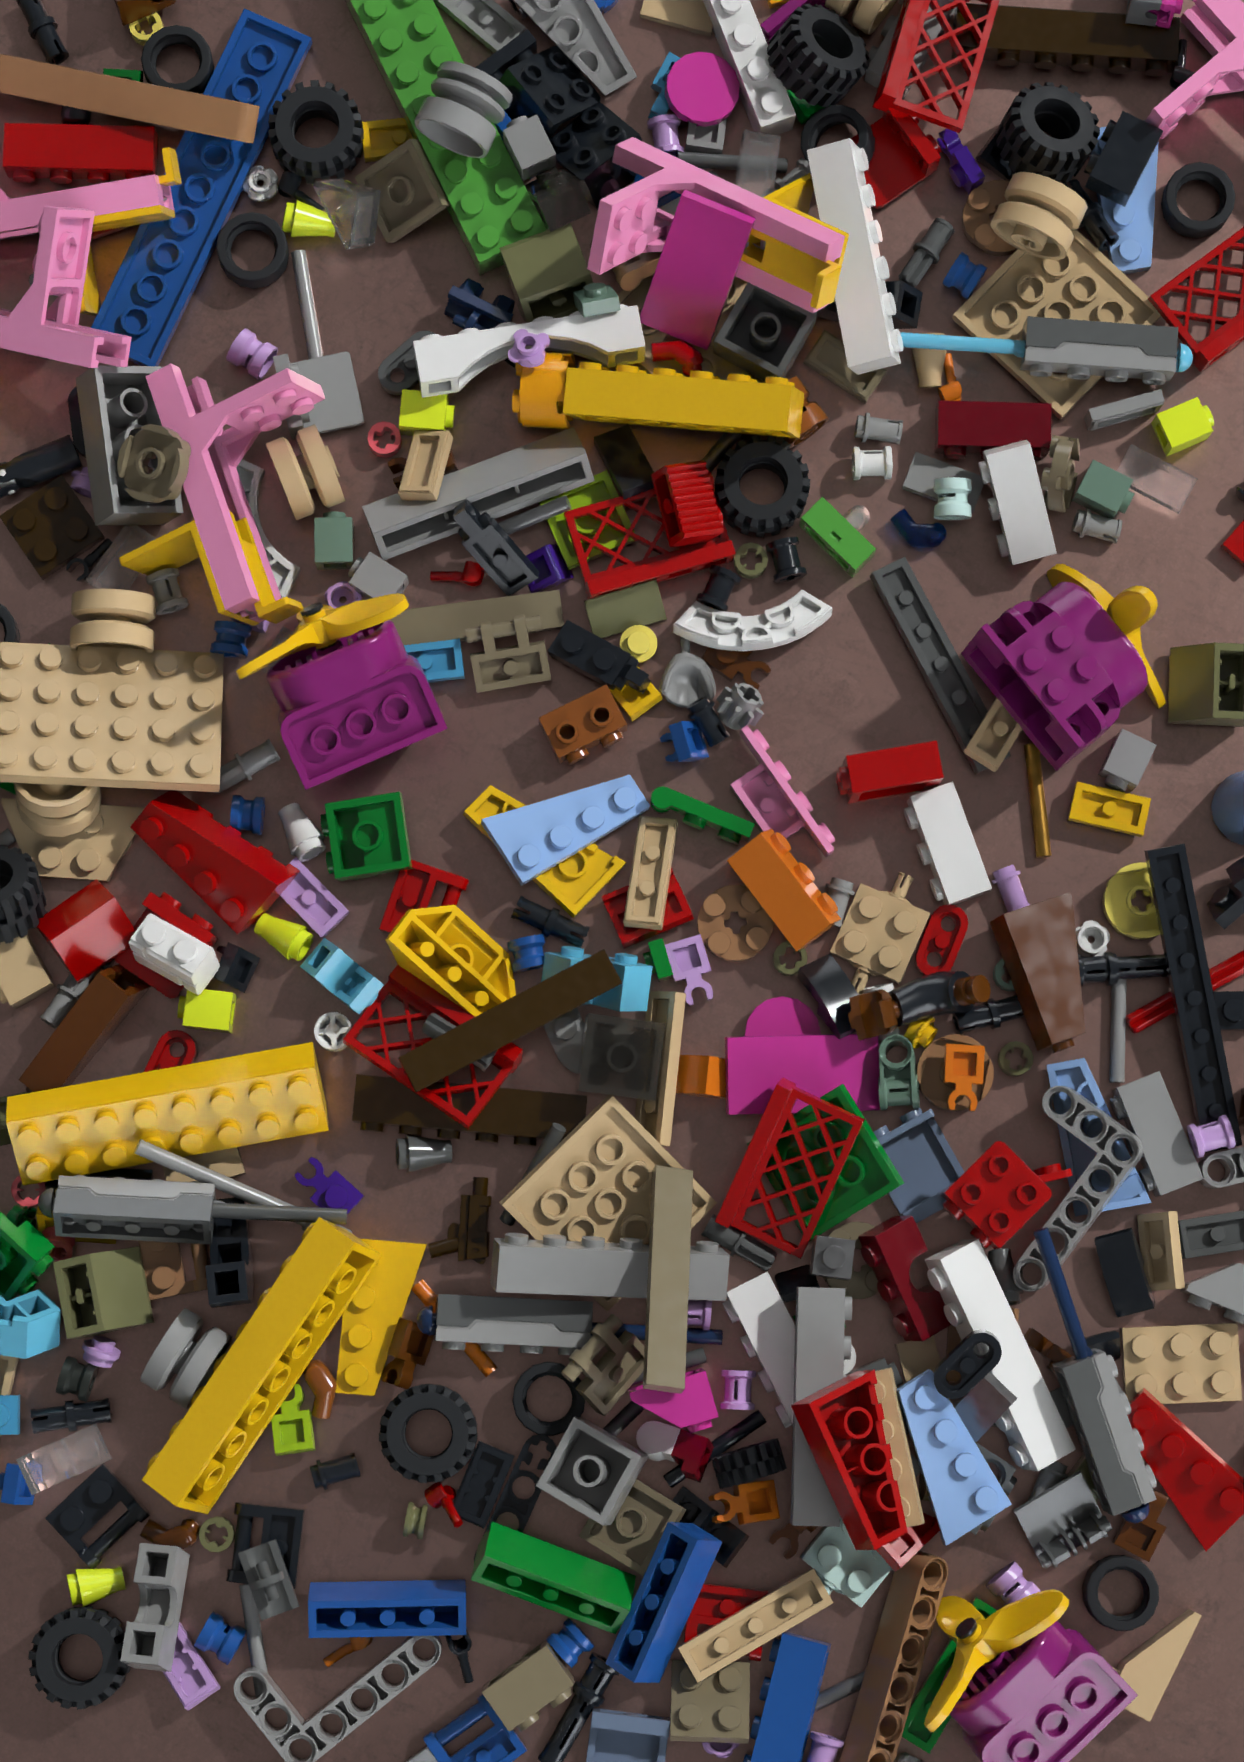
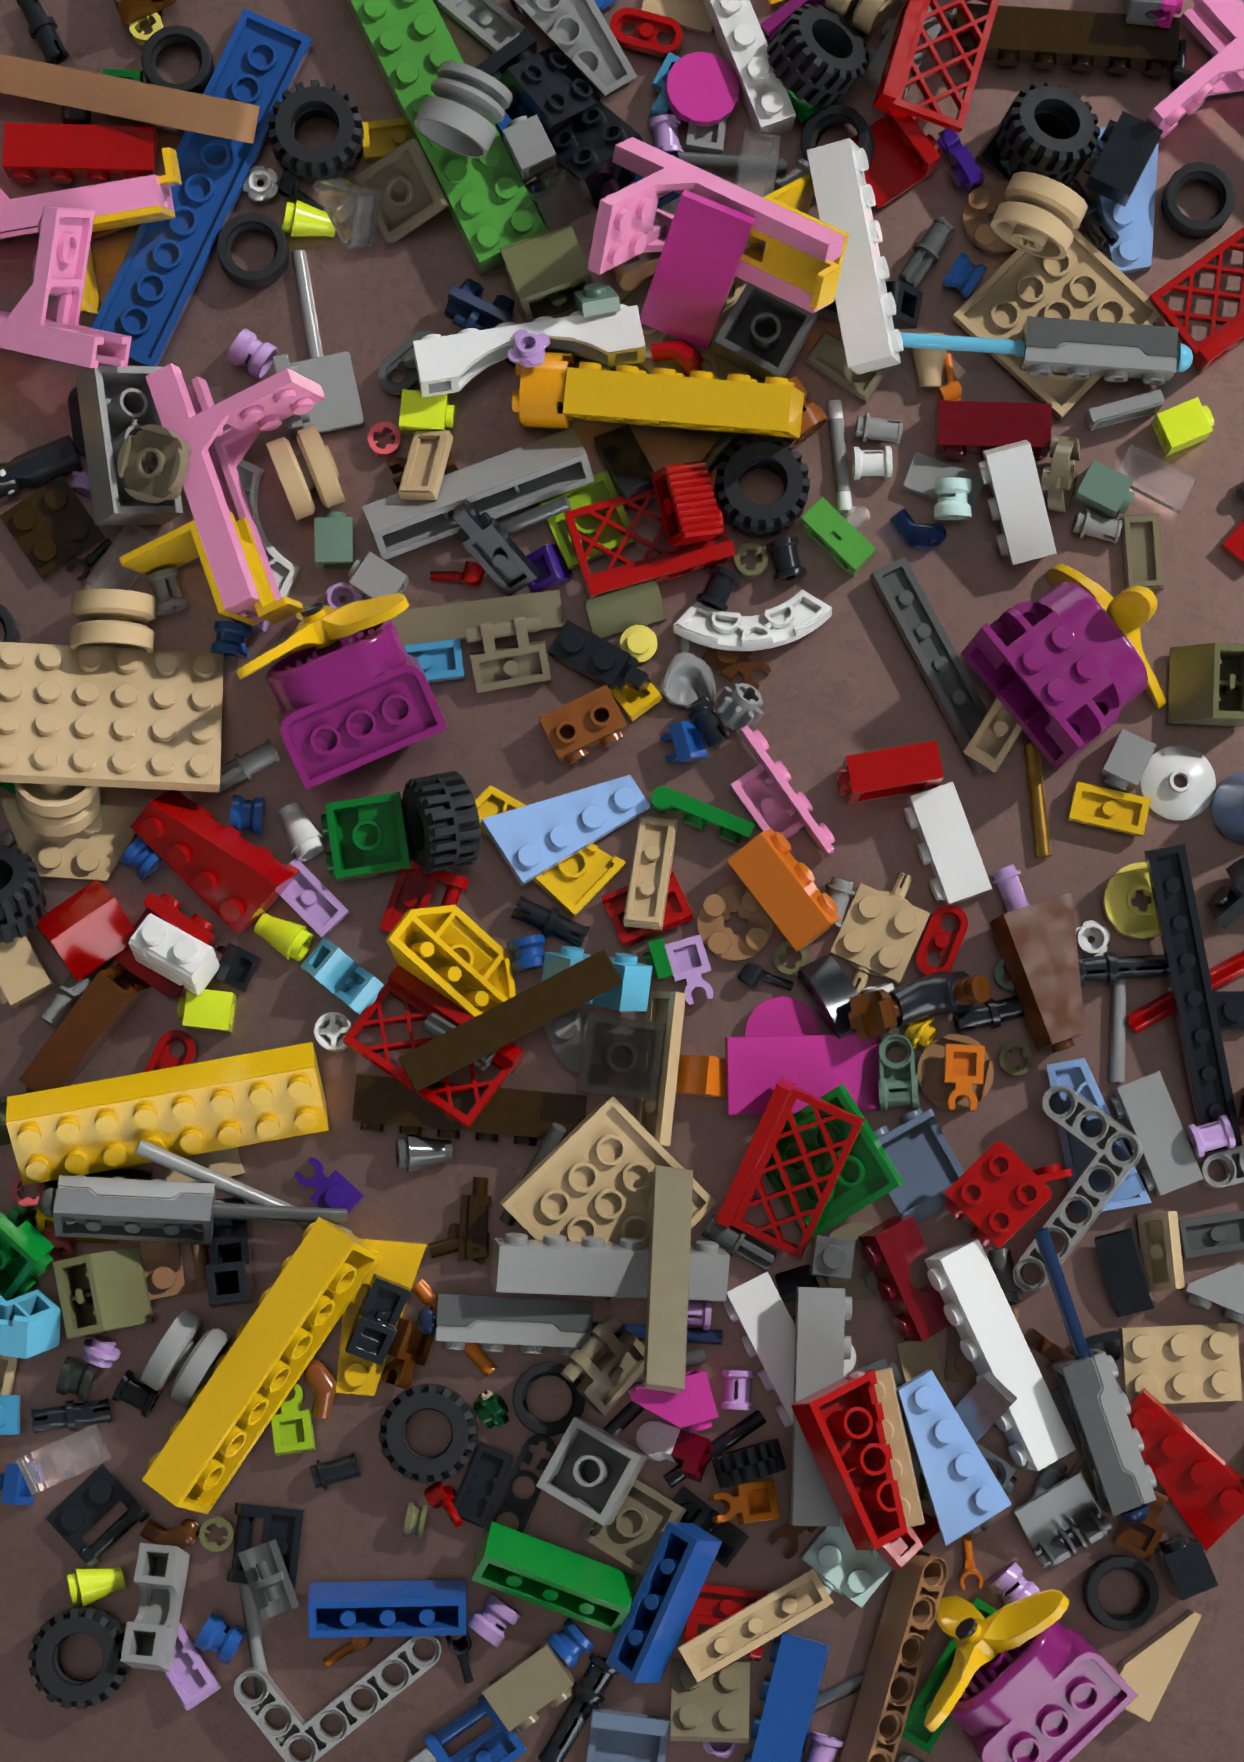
black plate [933,1330,1002,1399] -> none
none -> black bush [112,1370,163,1418]
none -> blue wheel [119,837,164,882]
none -> black slope [345,1274,411,1366]
none -> black tyre [402,771,481,874]
none -> lavender wheel [467,1592,521,1647]
none -> dark green plate [473,1389,509,1429]
none -> red plate [610,7,683,58]
none -> black hand [737,964,794,991]
none -> light grey bar [827,400,853,513]
none -> orange hand [958,1534,983,1591]
none -> dark tan tile [1120,514,1164,591]
none -> white dish [1140,746,1216,821]
none -> black brick [1153,1533,1219,1601]

